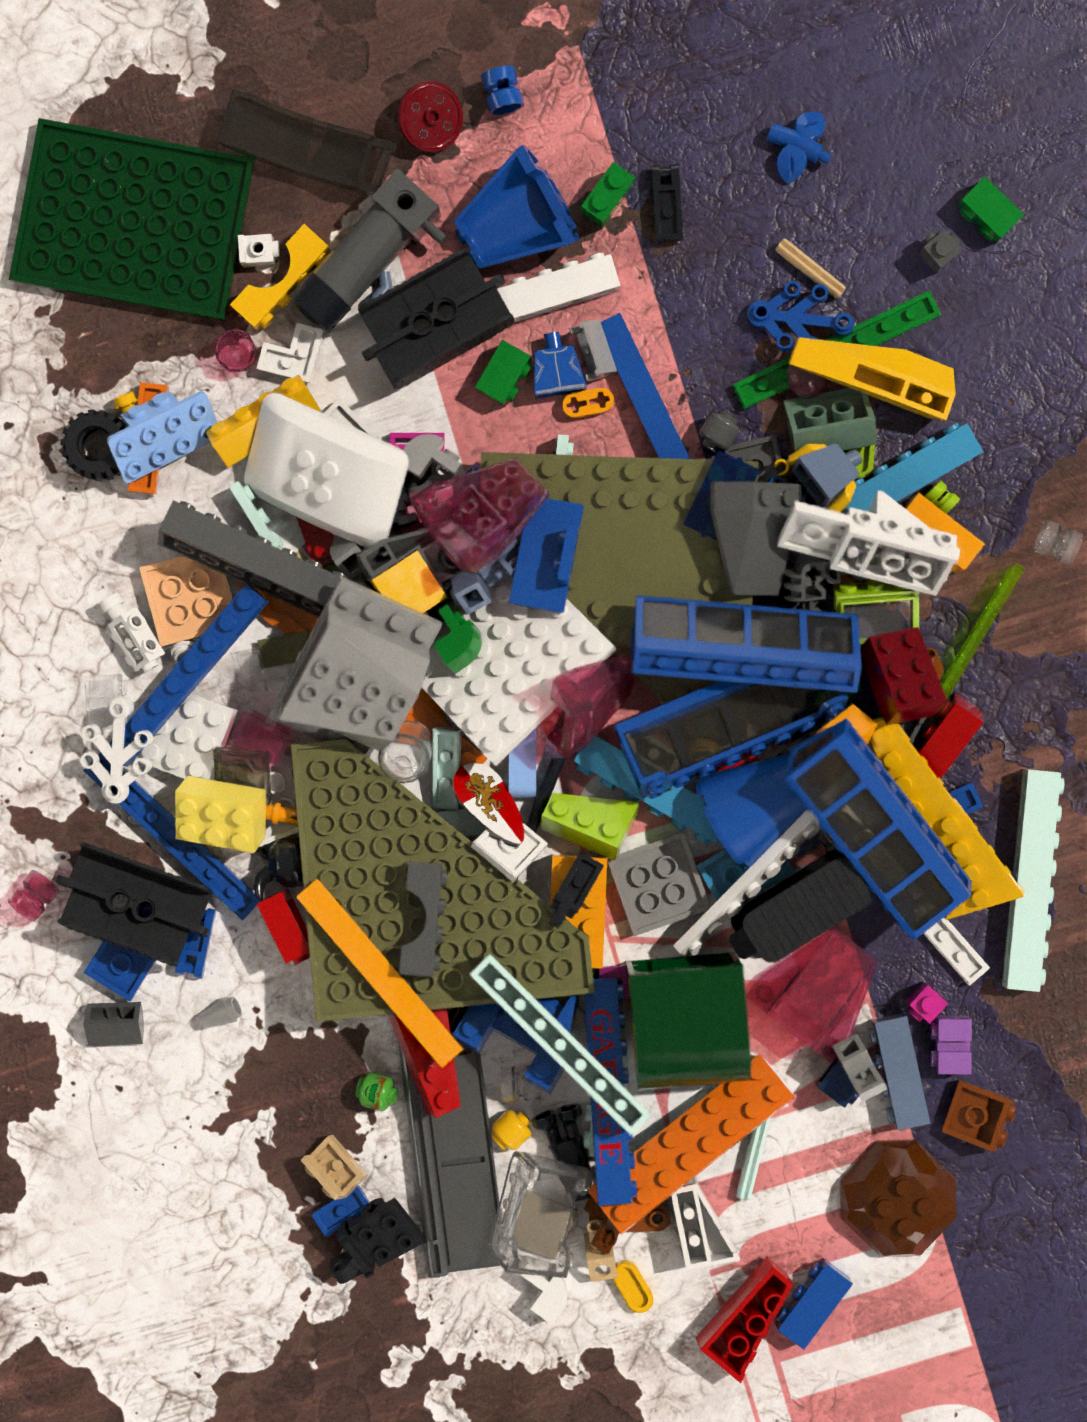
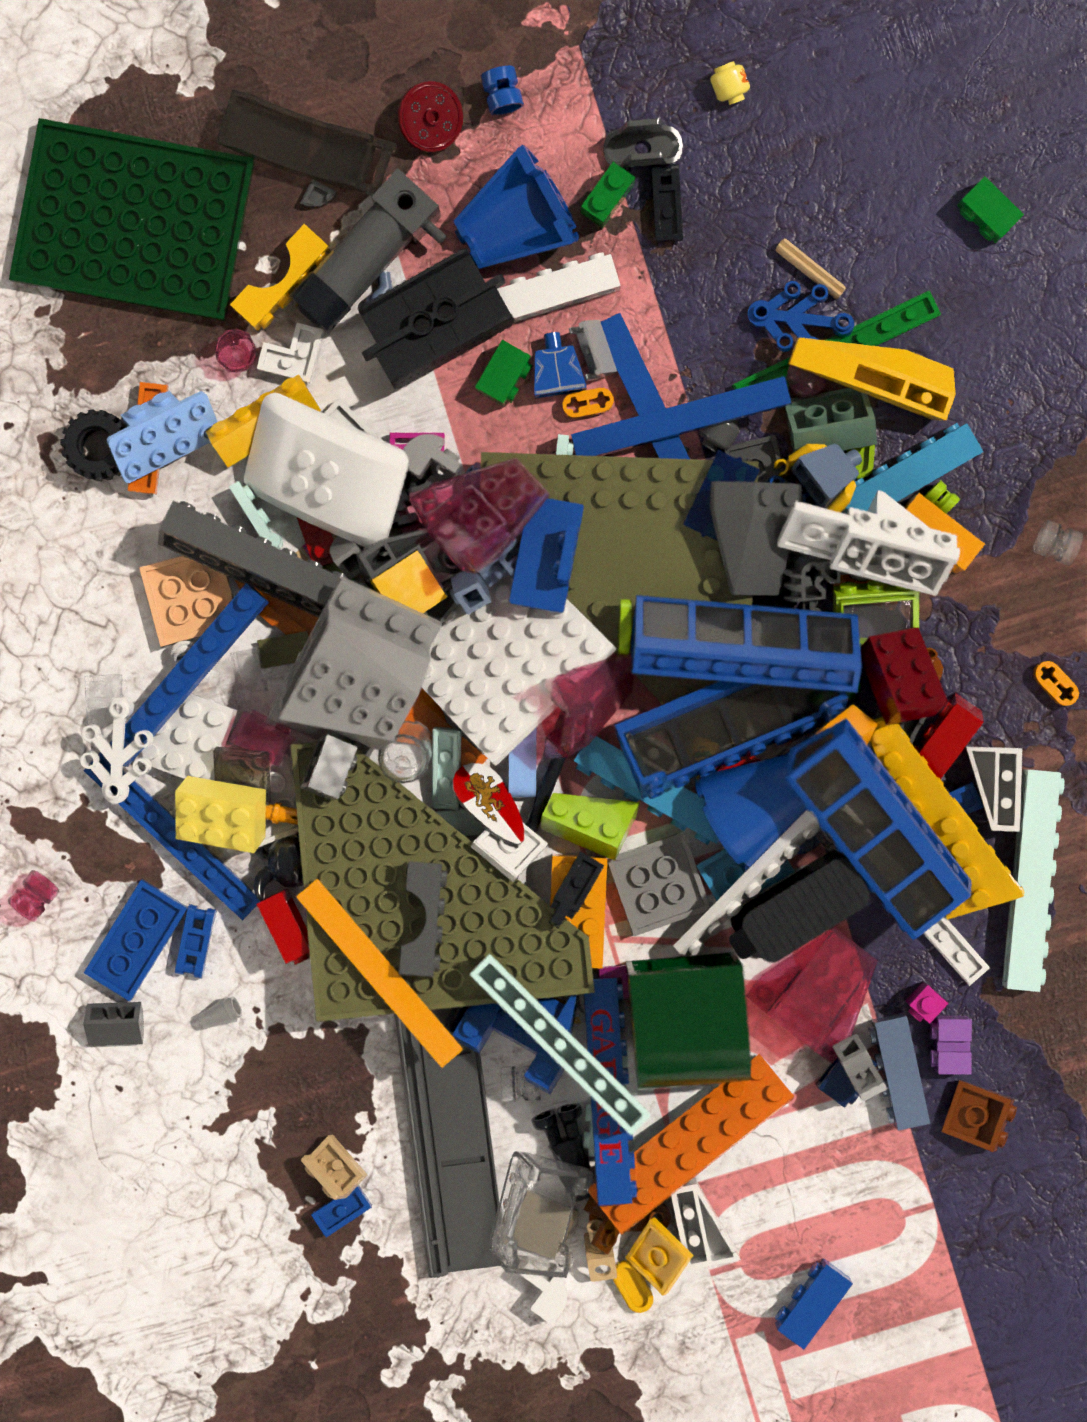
black piece [55,842,213,967] -> none
white brick [99,593,165,673] -> none
yellow plate [113,391,138,413] -> none
white brick [238,234,280,268] -> none
black plate [330,1198,425,1284] -> none
bright green head [356,1072,398,1111] -> none
red wedge [387,1008,461,1118] -> none
green brick [433,605,482,674] -> none
yellow head [491,1110,532,1151] -> none
red wedge [695,1256,793,1383] -> none
light aqua axle [736,1117,771,1200] -> none
blue plant [766,112,832,184] -> none
reddish brown rock [840,1139,957,1257] -> none
dark grey brick [919,229,962,274] -> none
clear neon green tile [940,563,1025,710] -> none
none -> dark grey tile [300,179,338,208]
none -> brick [300,735,358,800]
none -> blue tile [571,376,792,456]
none -> dark grey piece [603,119,683,167]
none -> lime tile [617,599,632,655]
none -> yellow tile [625,1217,694,1296]
none -> light yellow head [710,61,750,105]
none -> white wedge [966,746,1022,832]
none -> light orange beam [1033,661,1079,706]

